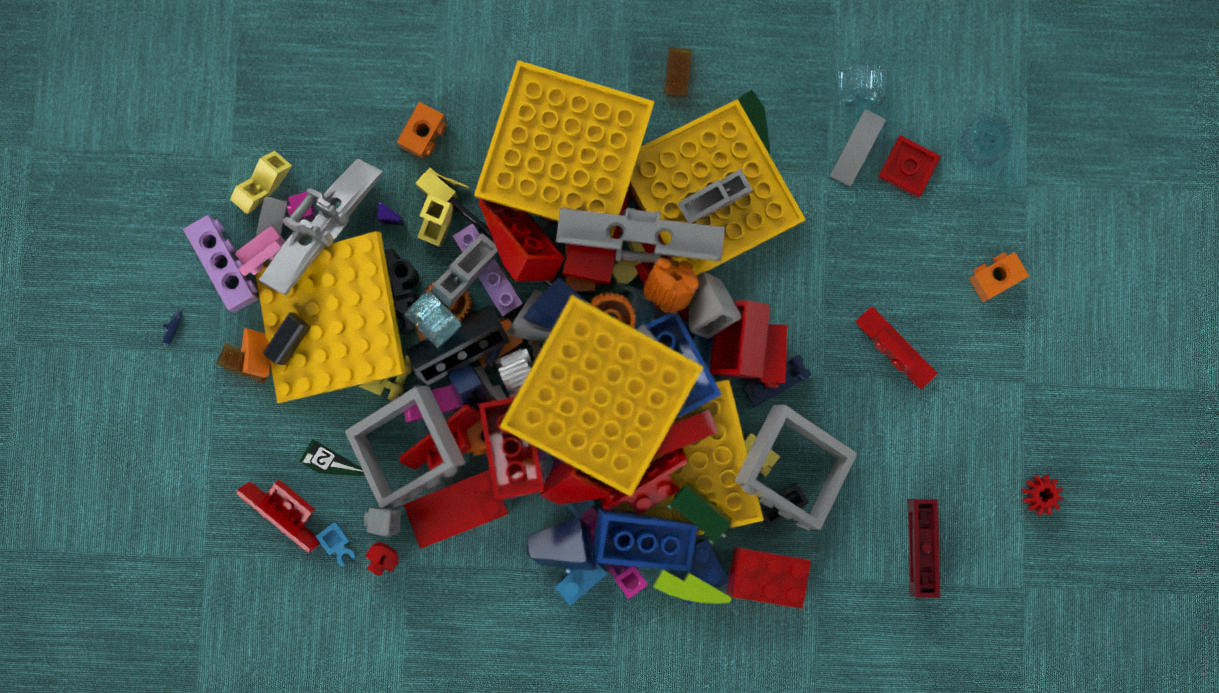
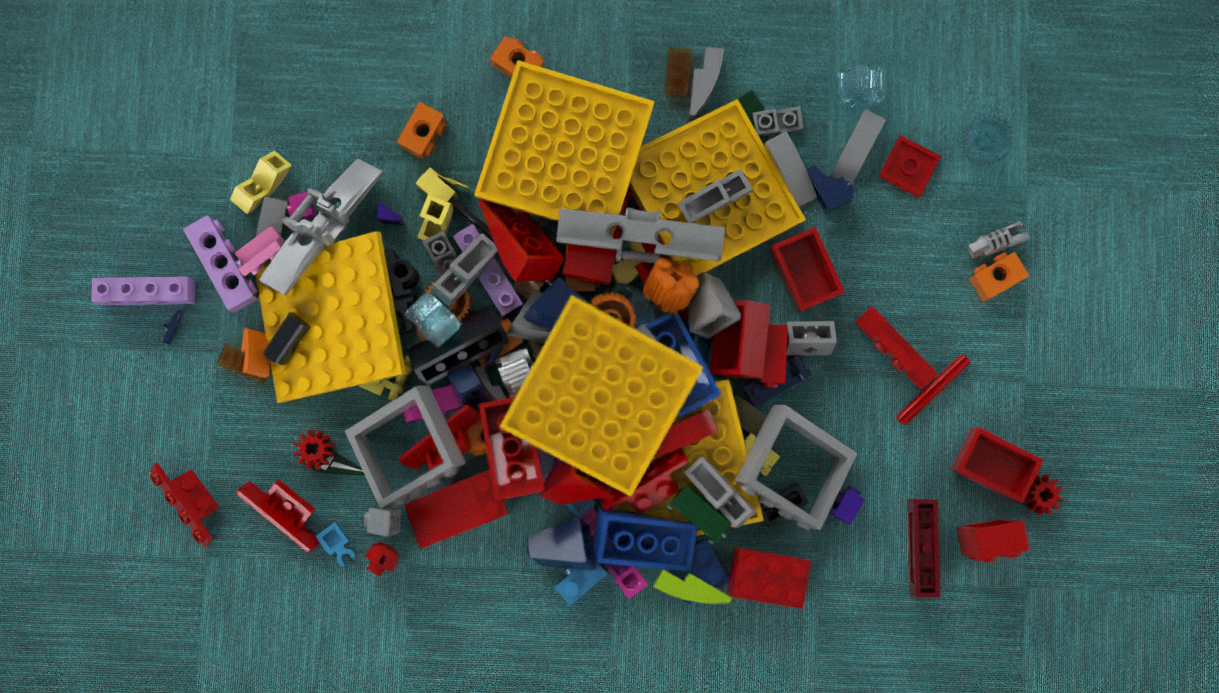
none -> lavender brick [91,277,196,305]
none -> red bracket [150,463,219,548]
none -> red gear [293,429,335,470]
none -> light grey slope [422,230,458,276]
none -> orange brick [490,36,545,78]
none -> tan plate [513,281,545,300]
none -> light grey slope [684,456,757,528]
none -> light grey slope [689,47,724,121]
none -> olive slope [734,394,767,437]
none -> light grey slope [753,106,804,136]
none -> light grey slope [764,131,817,207]
none -> red piece [769,227,845,314]
none -> light grey brick [786,321,837,356]
none -> dark blue arch [806,165,854,214]
none -> dark purple brick [829,485,865,524]
none -> red axle [896,354,971,425]
none -> red piece [950,427,1044,503]
none -> red piece [956,519,1030,563]
none -> light grey hinge [968,221,1030,259]

